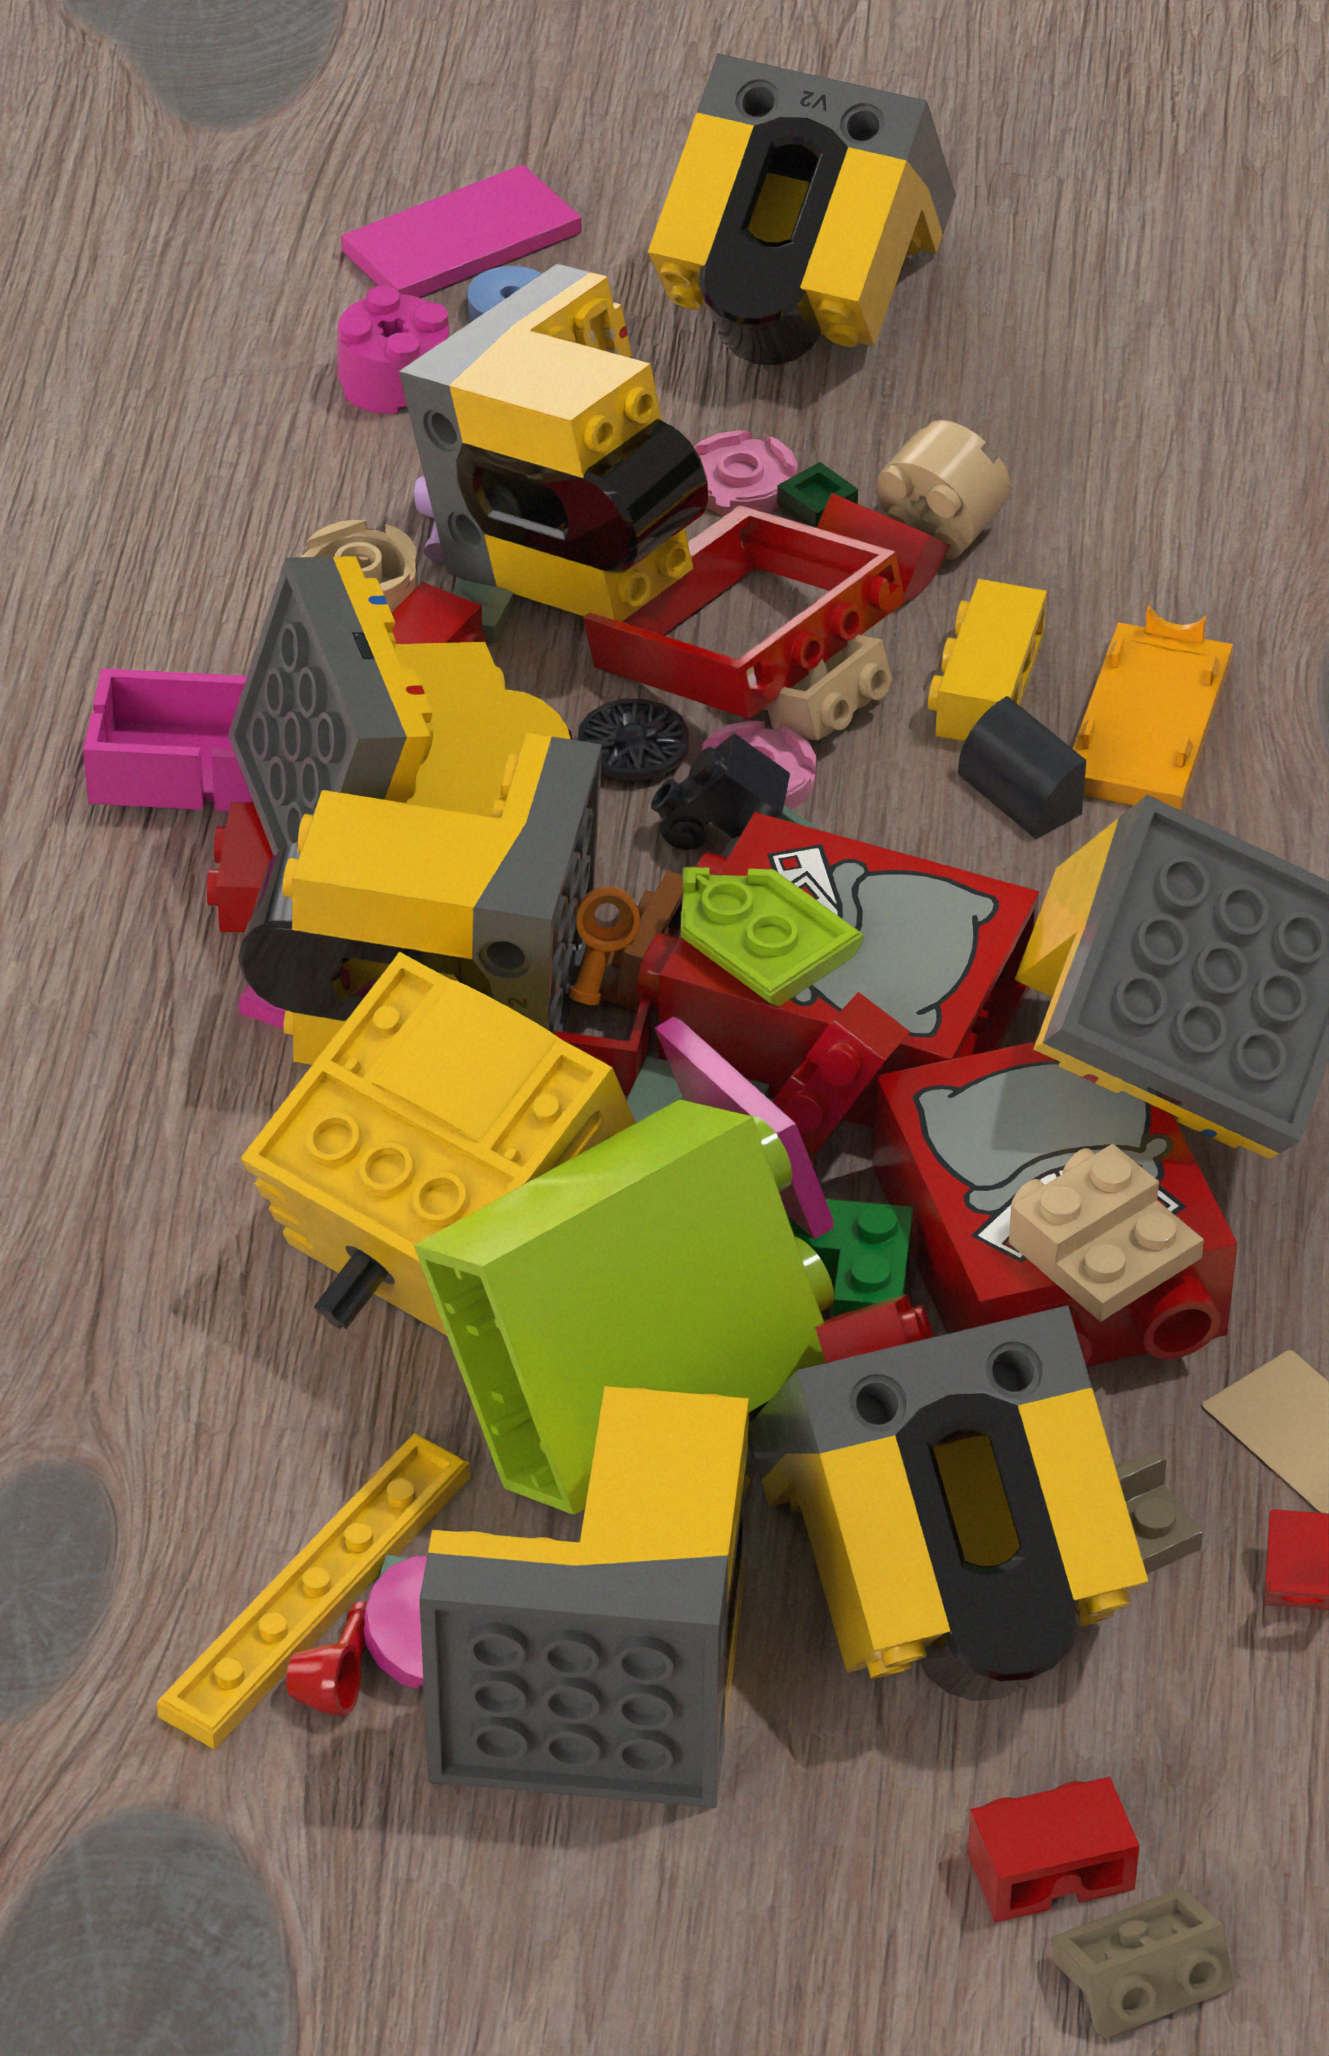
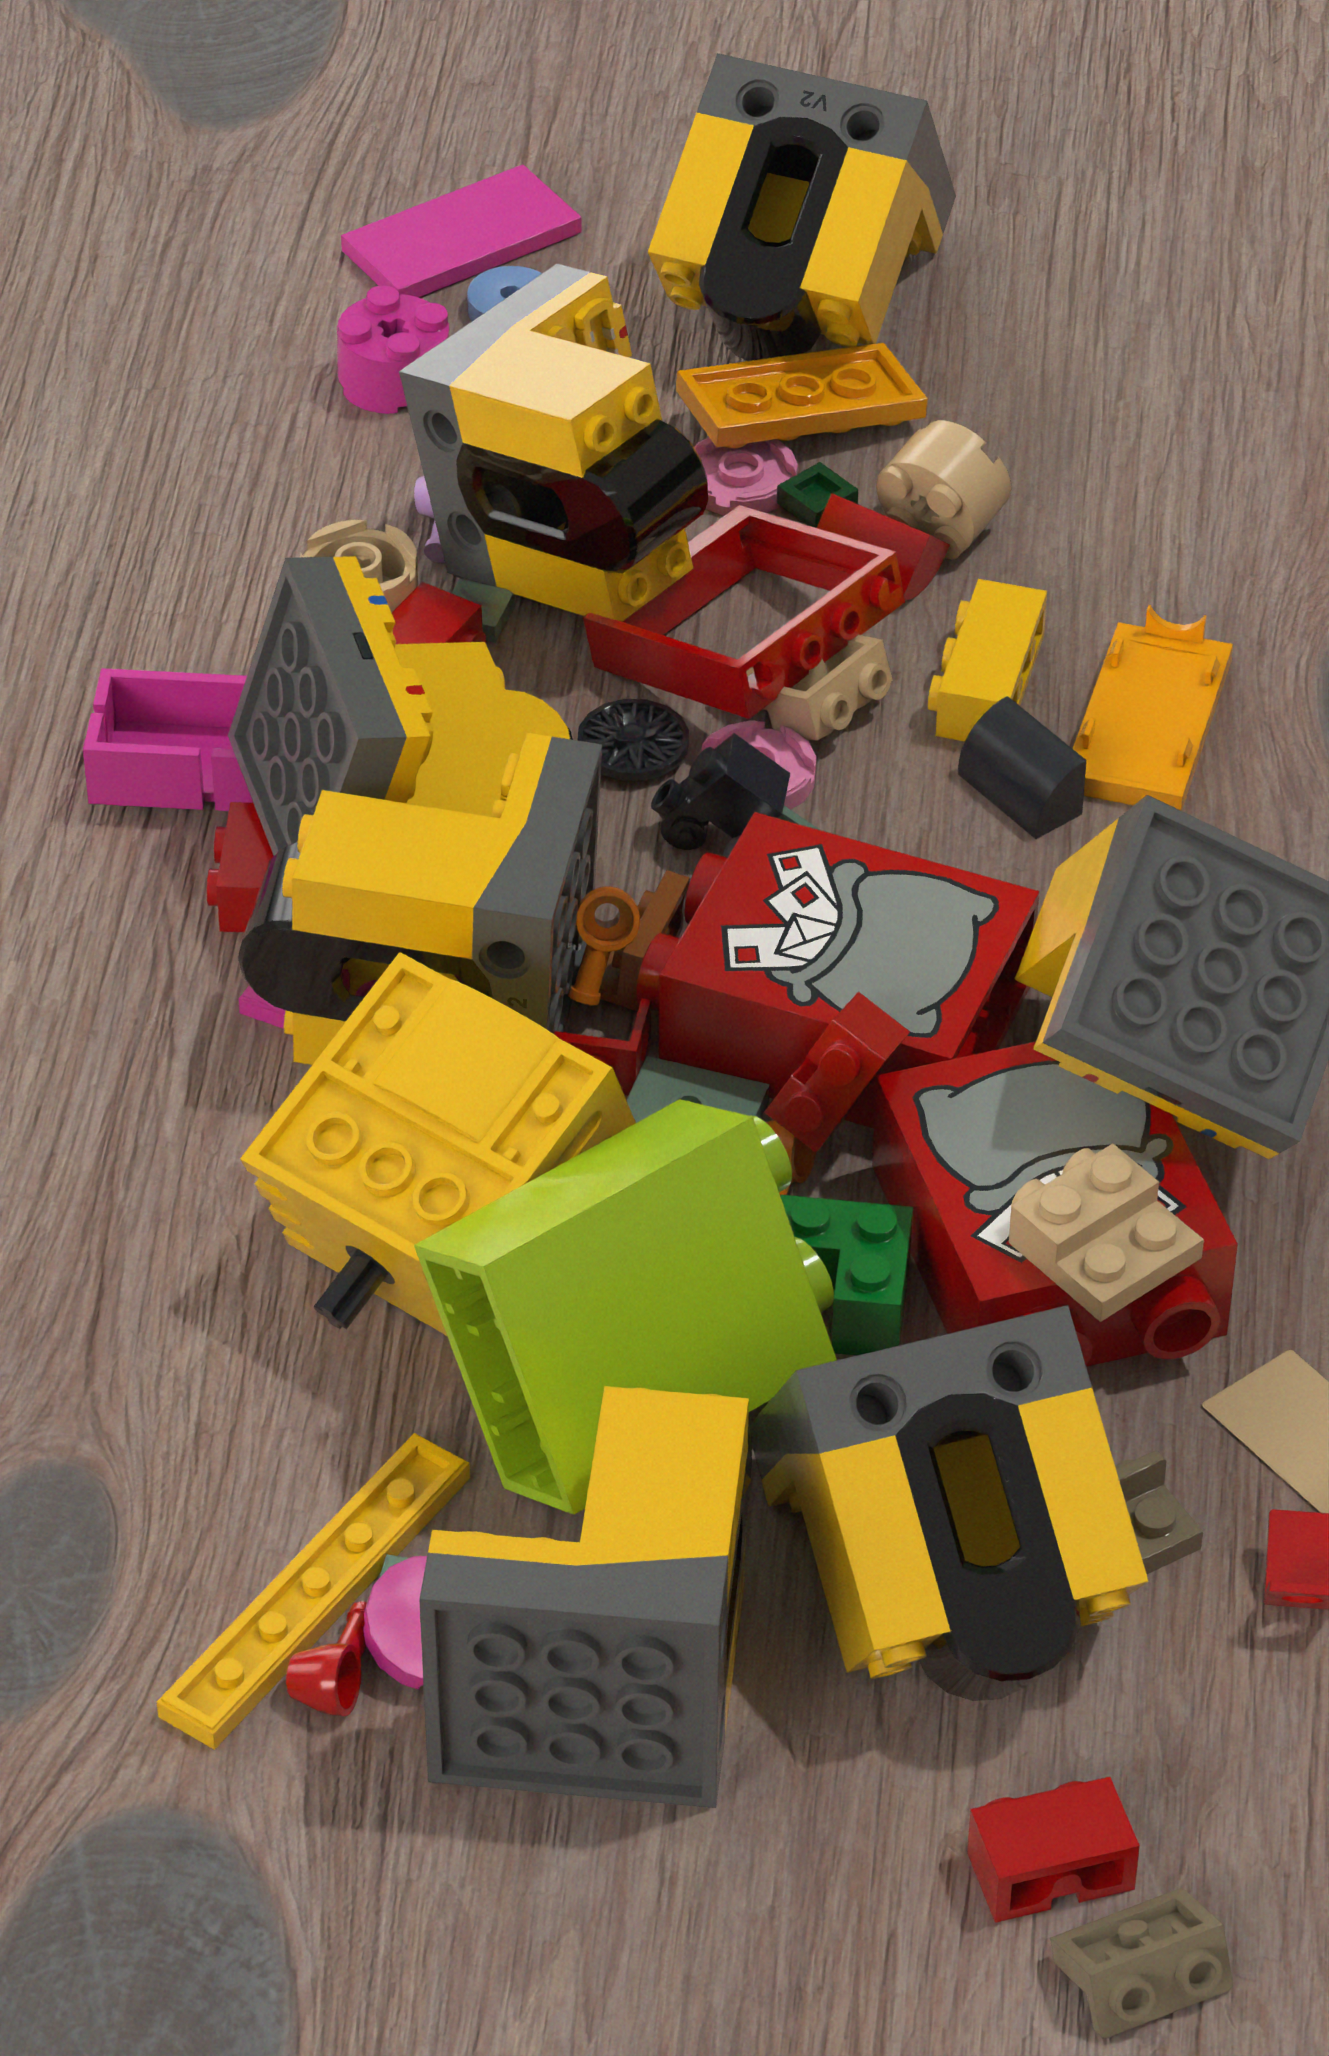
dark pink tile [655,1017,834,1240] -> none
lime tile [681,867,864,1006] -> none
red brick [815,1294,933,1363] -> none
none -> light orange plate [676,343,928,448]

